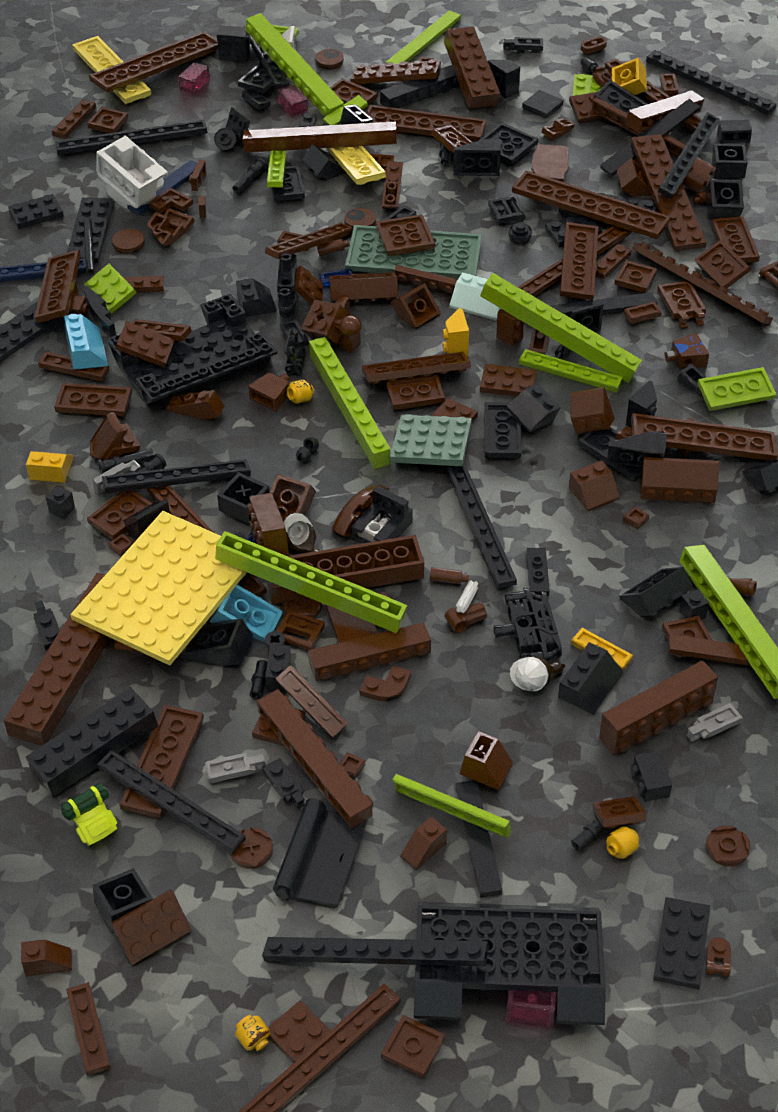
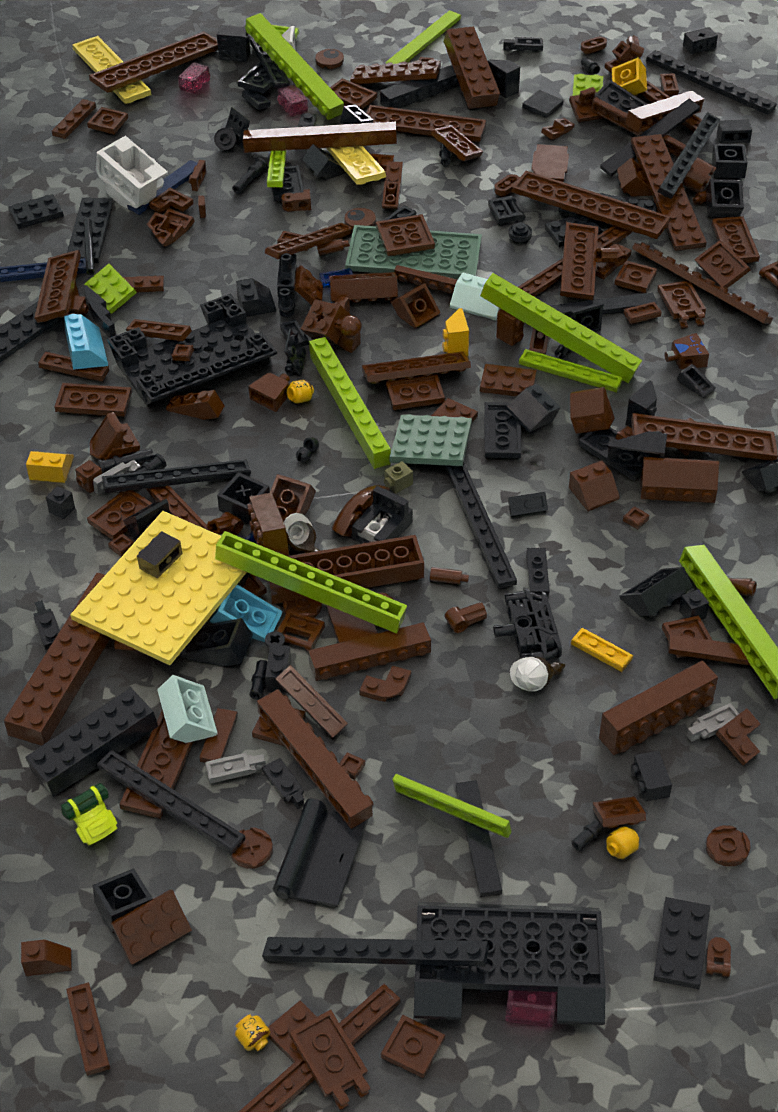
black plate [55,119,208,155] -> none
reddish brown tile [112,229,145,253] -> none
reddish brown plate [115,321,175,367] -> none
lime tile [323,95,368,125] -> none
reddish brown slope [400,817,447,870] -> none
black slope [453,139,501,176] -> none
white axle [456,580,478,613] -> none
reddish brown slope [460,731,513,790] -> none
black plate [479,122,538,165] -> none
black slope [558,642,623,715] -> none
reddish brown tile [592,67,612,87] -> none
lime plate [697,367,777,411] -> none
none -> reddish brown brick [75,460,102,493]
none -> black brick [137,531,183,579]
none -> light aqua slope [157,675,218,743]
none -> reddish brown tile [172,344,194,361]
none -> reddish brown tile [199,708,238,762]
none -> reddish brown piece [207,512,244,535]
none -> reddish brown leg [281,189,312,212]
none -> reddish brown tile [289,1009,370,1110]
none -> olive brick [384,461,413,494]
none -> reddish brown plate [494,174,520,197]
none -> black plate [508,492,548,516]
none -> reddish brown tile [578,87,596,105]
none -> reddish brown piece [594,244,628,266]
none -> reddish brown leg [612,41,636,63]
none -> reddish brown piece [626,35,644,59]
none -> black brick [683,27,718,54]
none -> reddish brown plate [715,708,761,765]

